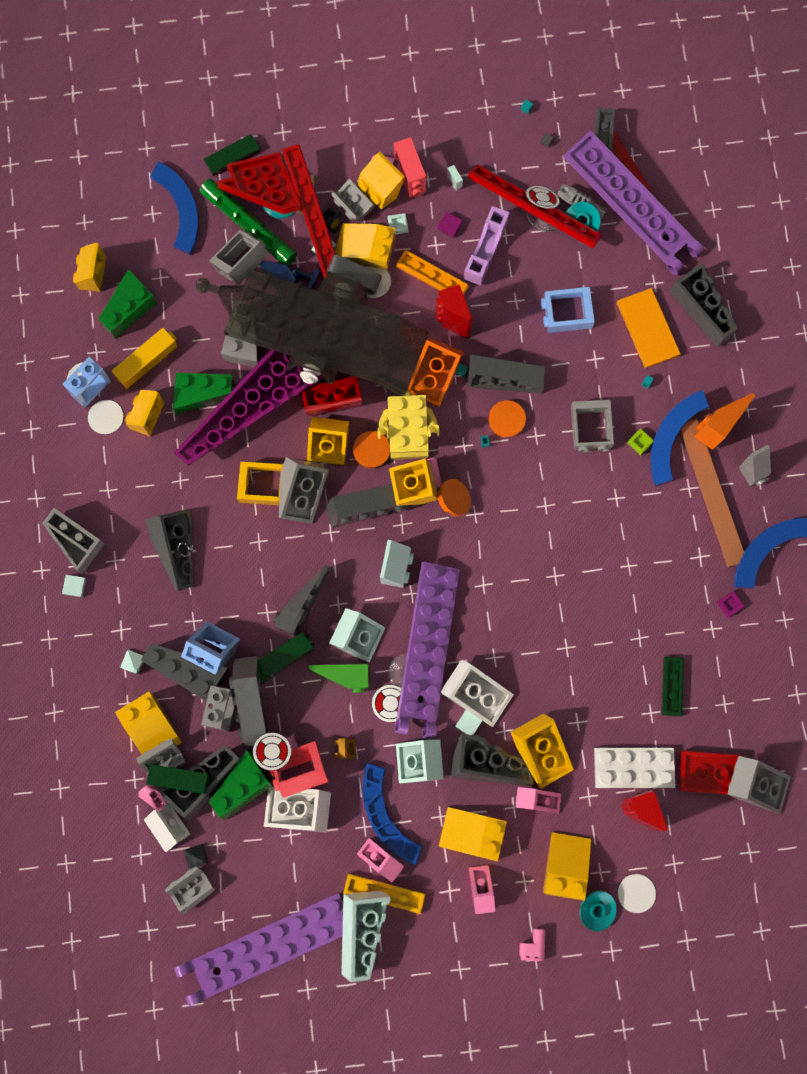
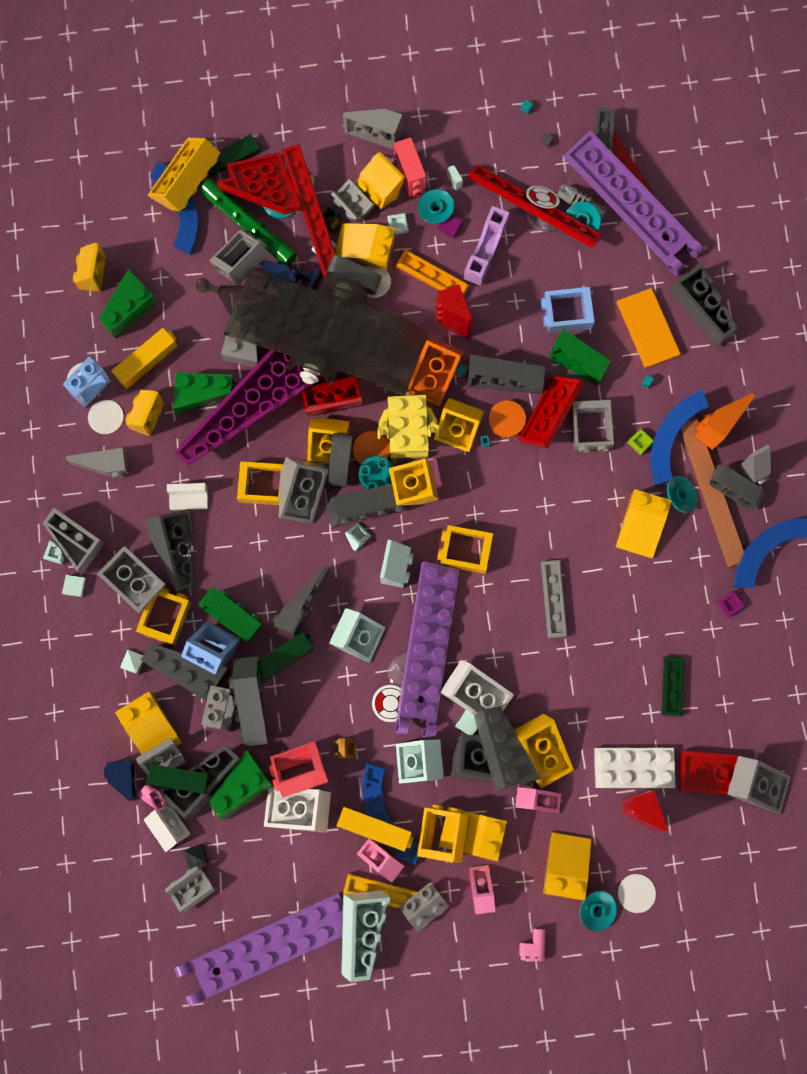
sticker [253,733,291,770] -> none
bright green slope [309,664,369,693] -> none
orange tile [437,479,471,517] -> none
none -> light aqua tile [43,540,64,565]
none -> light grey slope [66,448,129,478]
none -> light grey slope [97,546,166,613]
none -> dark blue slope [104,760,136,801]
none -> yellow window [136,588,191,646]
none -> yellow slope [148,138,220,211]
none -> white panel [167,483,208,511]
none -> green wedge [198,586,263,644]
none -> dark grey beam [327,433,353,487]
none -> yellow brick [337,807,414,852]
none -> light grey slope [343,108,403,150]
none -> light aqua slope [345,523,371,551]
none -> teal dish [359,455,395,489]
none -> light grey bracket [400,883,449,932]
none -> teal dish [417,189,454,224]
none -> yellow window [417,805,469,863]
none -> yellow slope [434,398,484,452]
none -> yellow window [437,525,493,574]
none -> dark grey wedge [474,706,541,792]
none -> red plate [518,376,584,449]
none -> light grey tile [541,560,568,638]
none -> green wedge [549,328,611,386]
none -> yellow slope [616,489,672,559]
none -> teal dish [667,476,697,513]
none -> dark grey beam [709,465,765,510]

